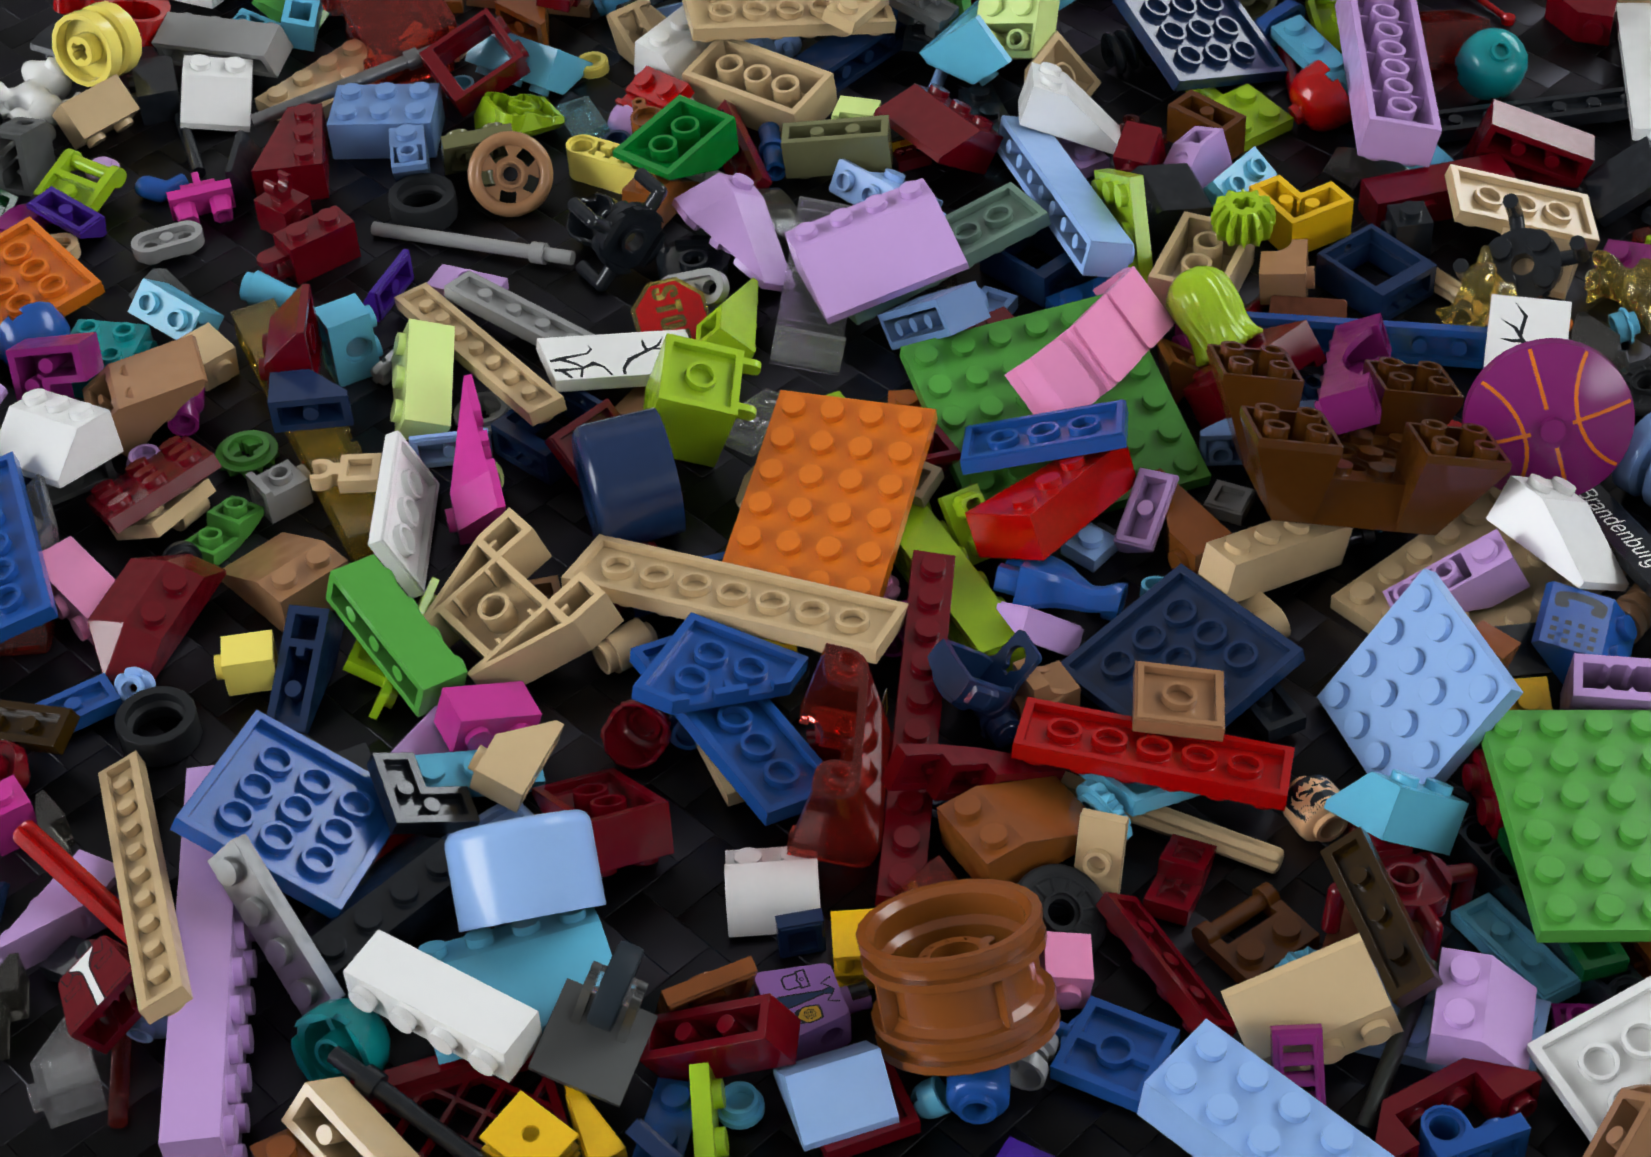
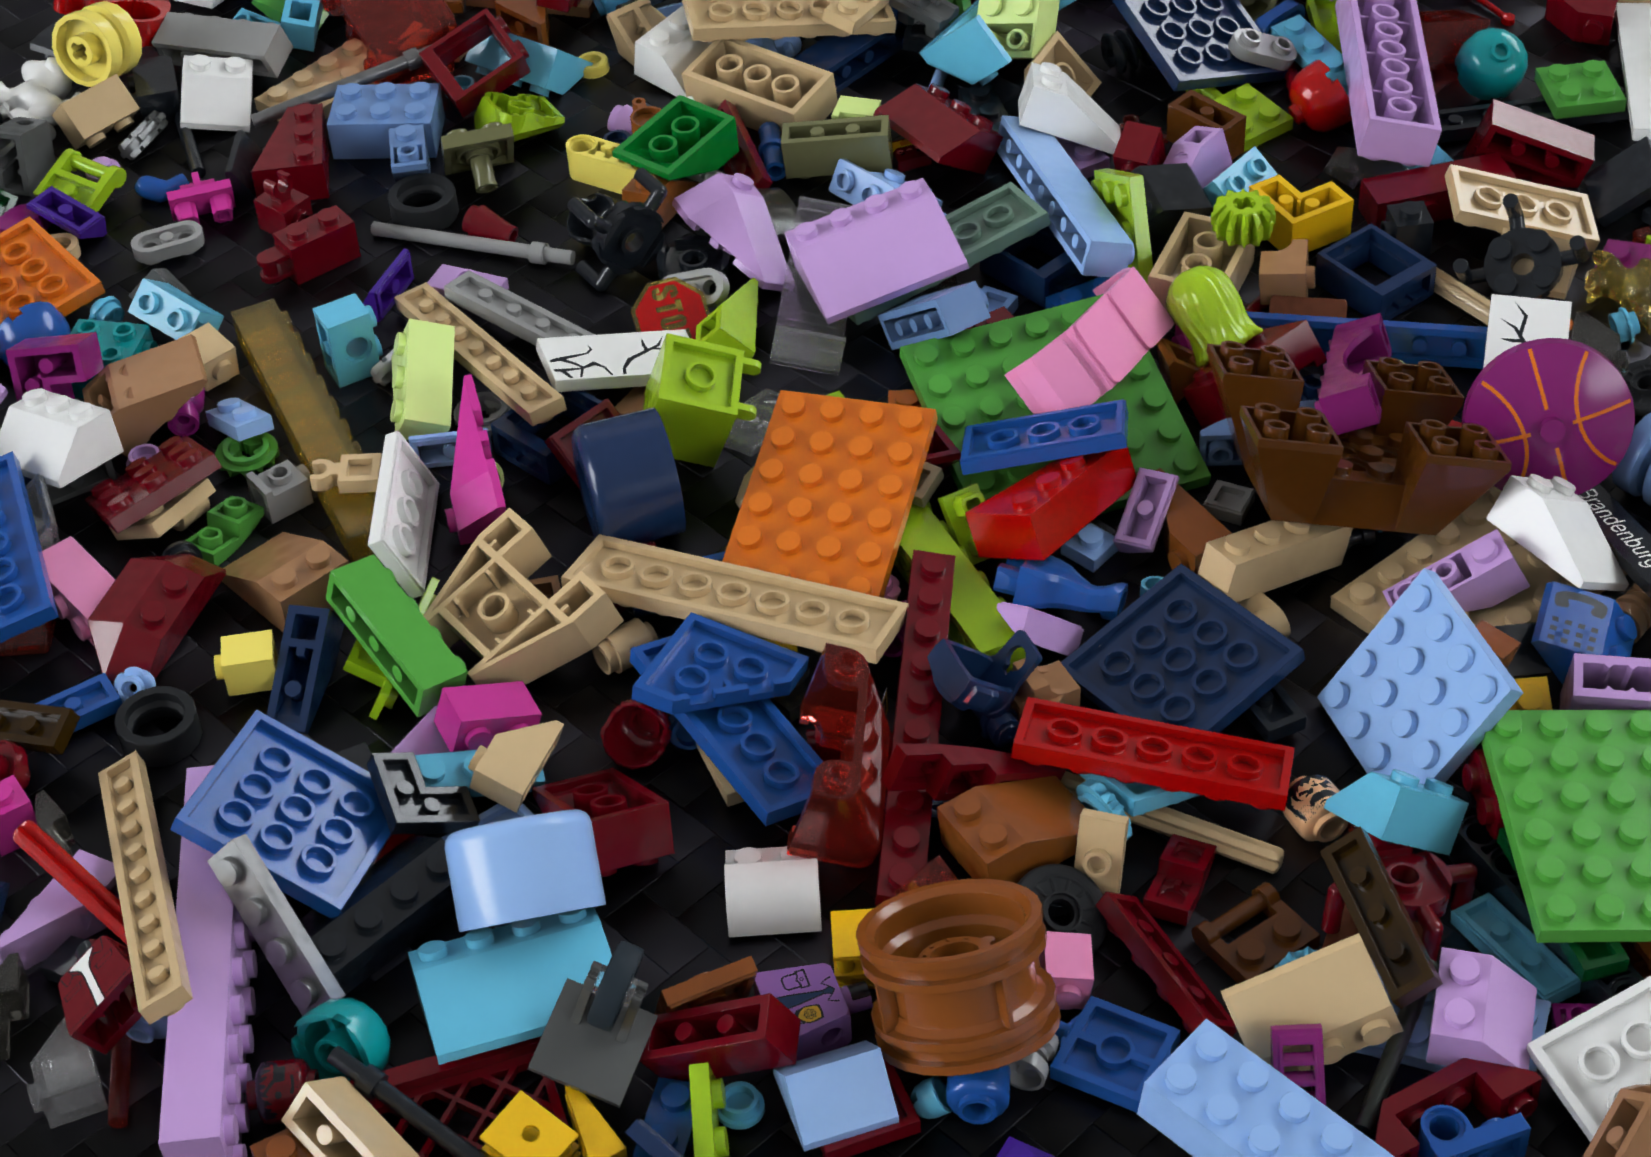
medium azure cone [239,270,297,307] -> none
dark red slope [259,284,323,388] -> none
dark blue slope [267,369,354,433] -> none
white brick [343,929,543,1082] -> none
medium nougat plate [467,131,554,217] -> none
clear light blue plate [556,96,610,139] -> none
red plate [615,66,695,109] -> none
dark blue tile [775,908,827,958] -> none
medium nougat plate [1132,661,1225,742] -> none
clear yellow animal [1436,245,1517,327] -> none
none -> medium azure plate [89,296,125,322]
none -> dark grey axle [118,110,168,160]
none -> light blue plate [205,398,274,442]
none -> dark red head [246,1058,320,1125]
none -> dark red cone [462,205,519,242]
none -> light grey plate [1228,28,1297,71]
none -> bright green plate [1534,60,1627,119]

